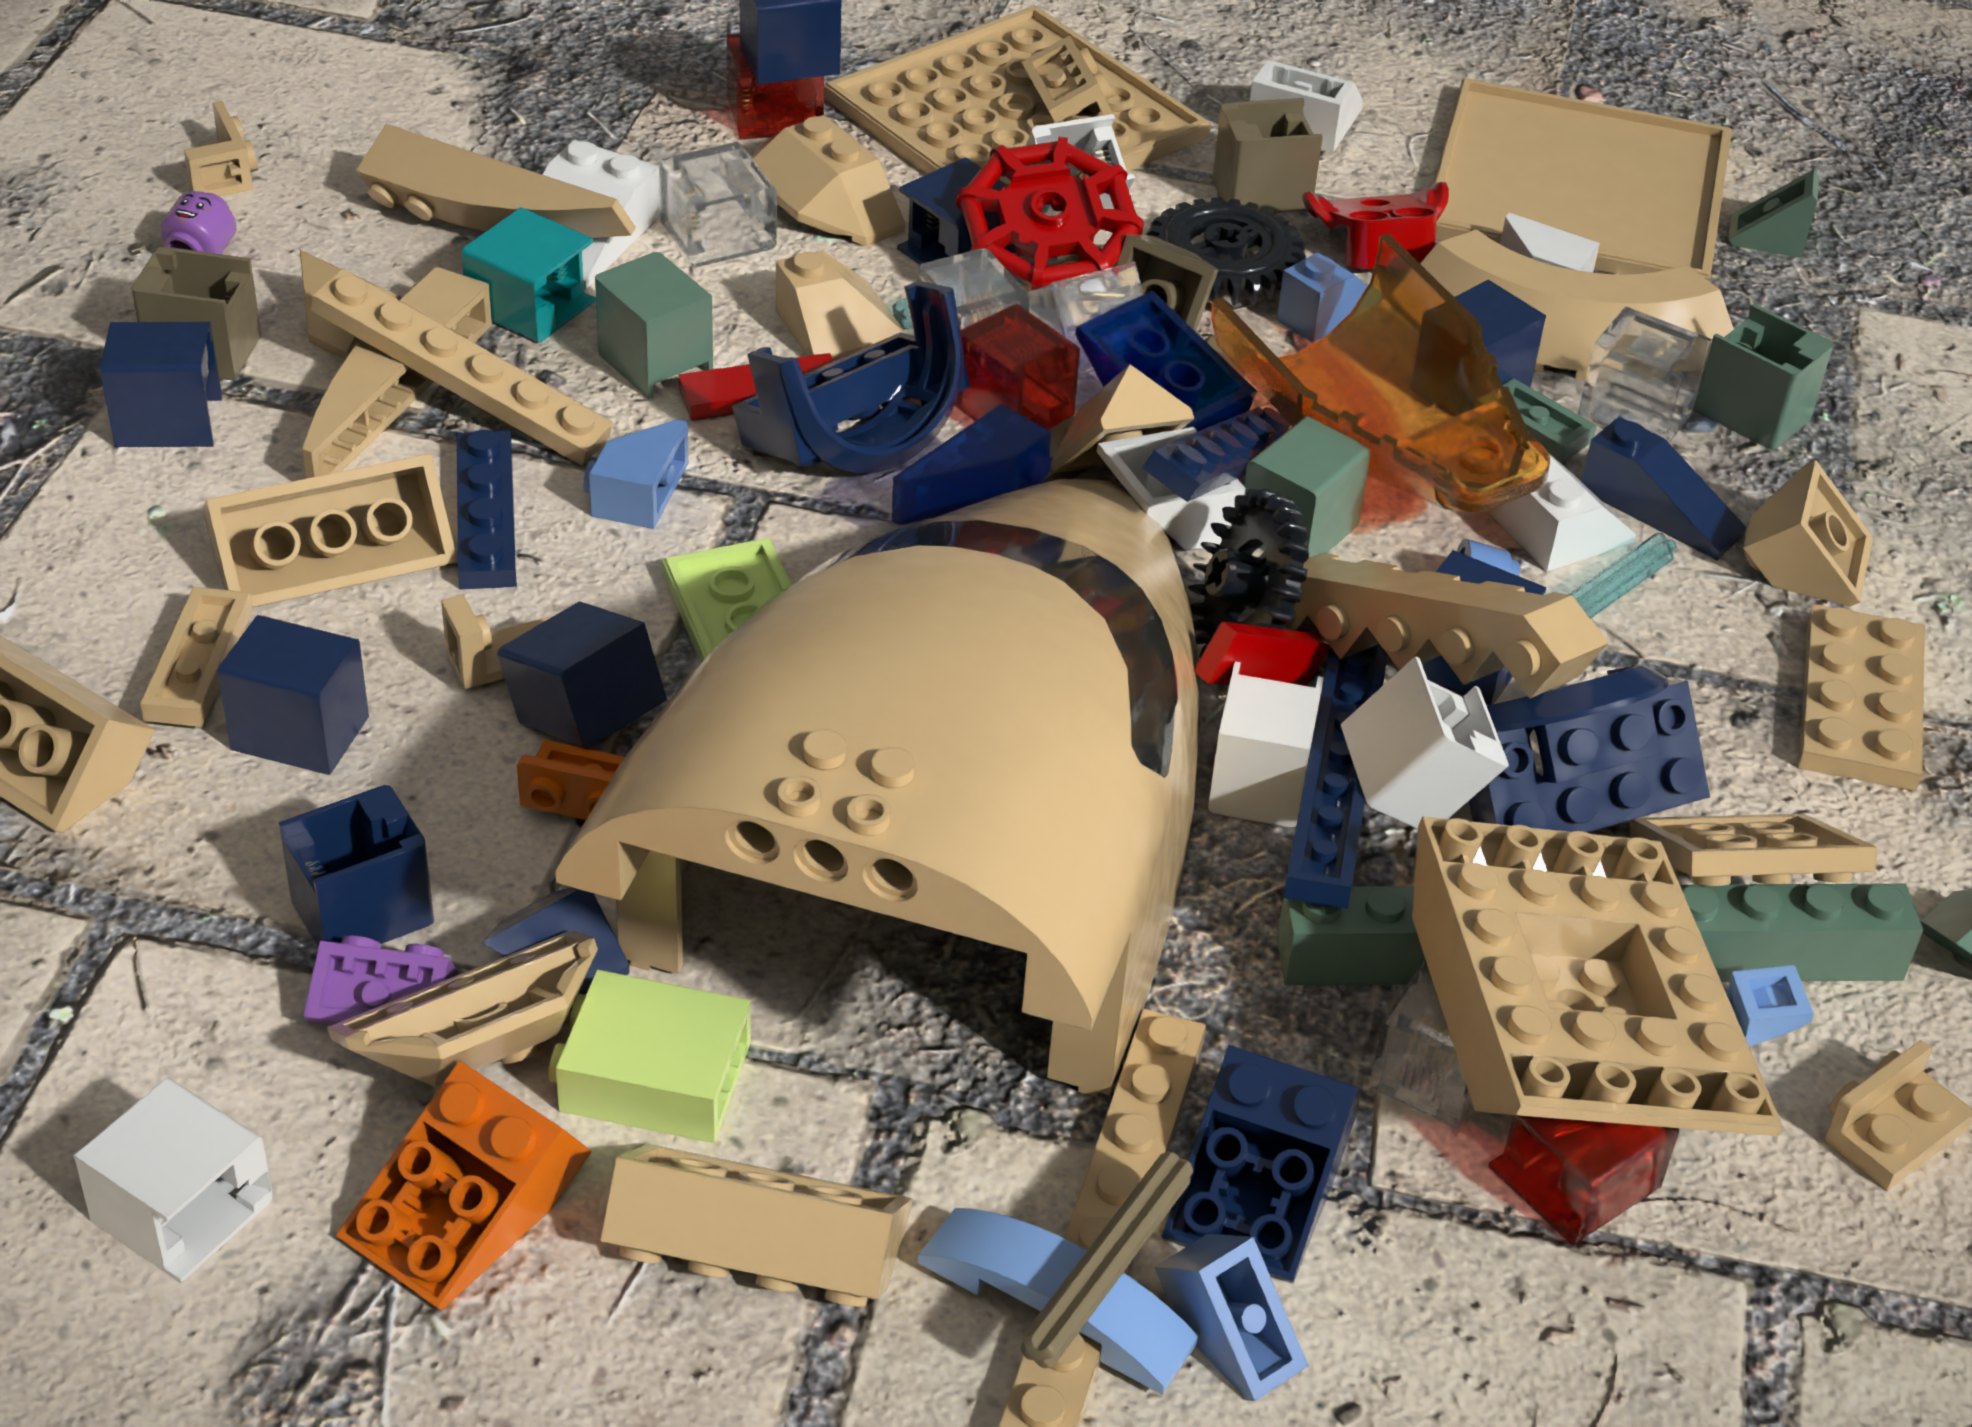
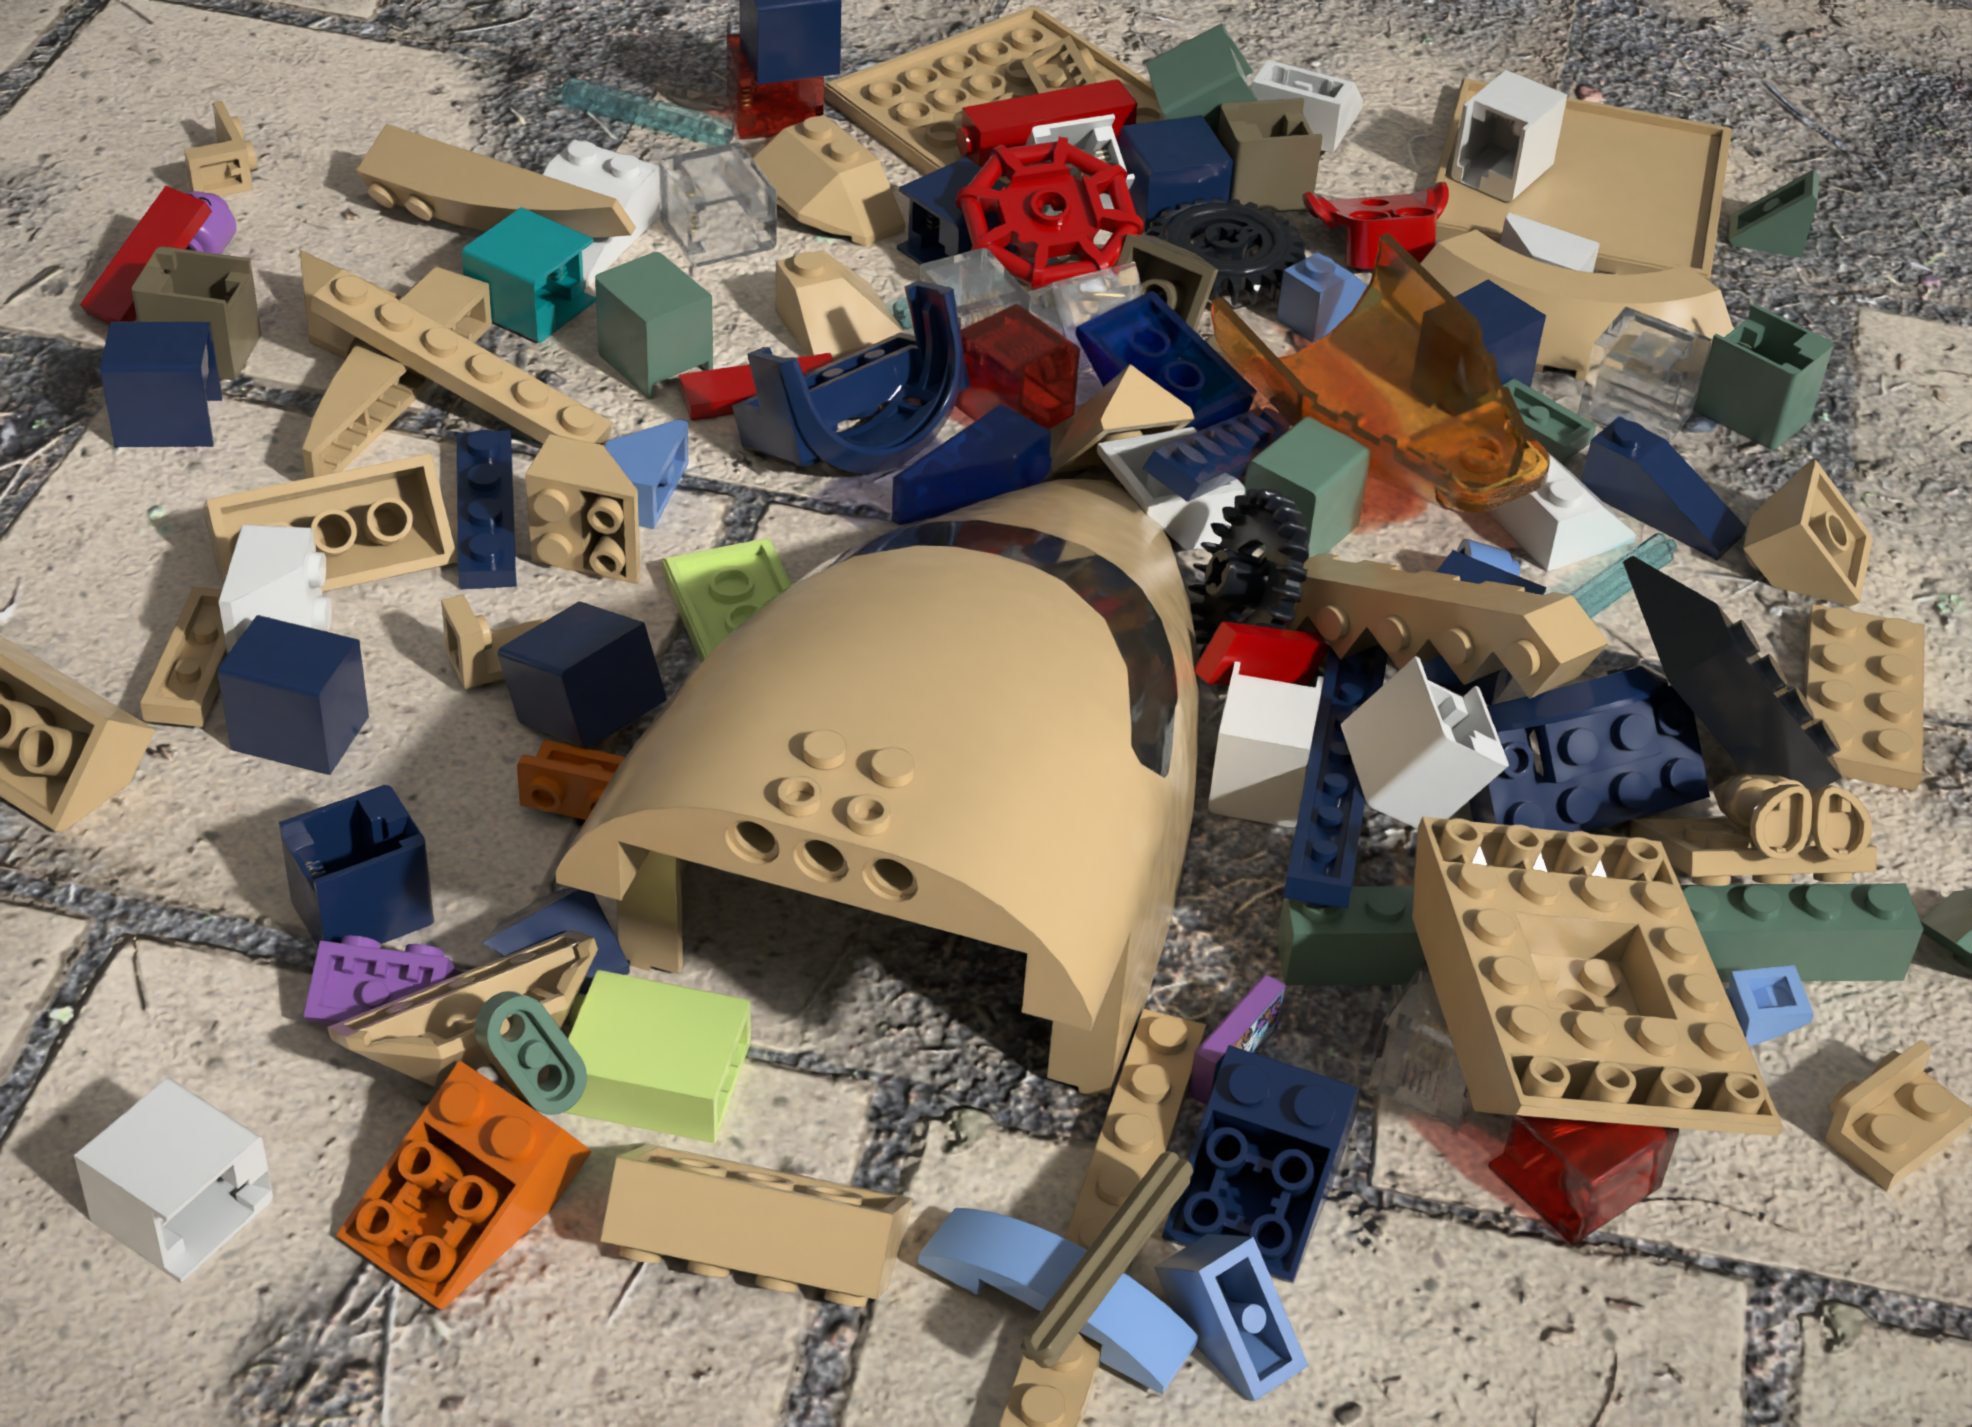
none -> red tile [80,186,212,324]
none -> white slope [219,525,332,655]
none -> sand green plate [475,991,587,1115]
none -> tan slope [525,434,641,584]
none -> clear light blue axle [562,77,734,147]
none -> red brick [956,79,1138,168]
none -> dark blue piece [1119,115,1233,232]
none -> sand green piece [1145,23,1259,137]
none -> medium lavender tile [1189,974,1286,1106]
none -> white piece [1451,70,1567,202]
none -> black slope [1623,556,1842,790]
none -> tan piece [1714,774,1873,862]

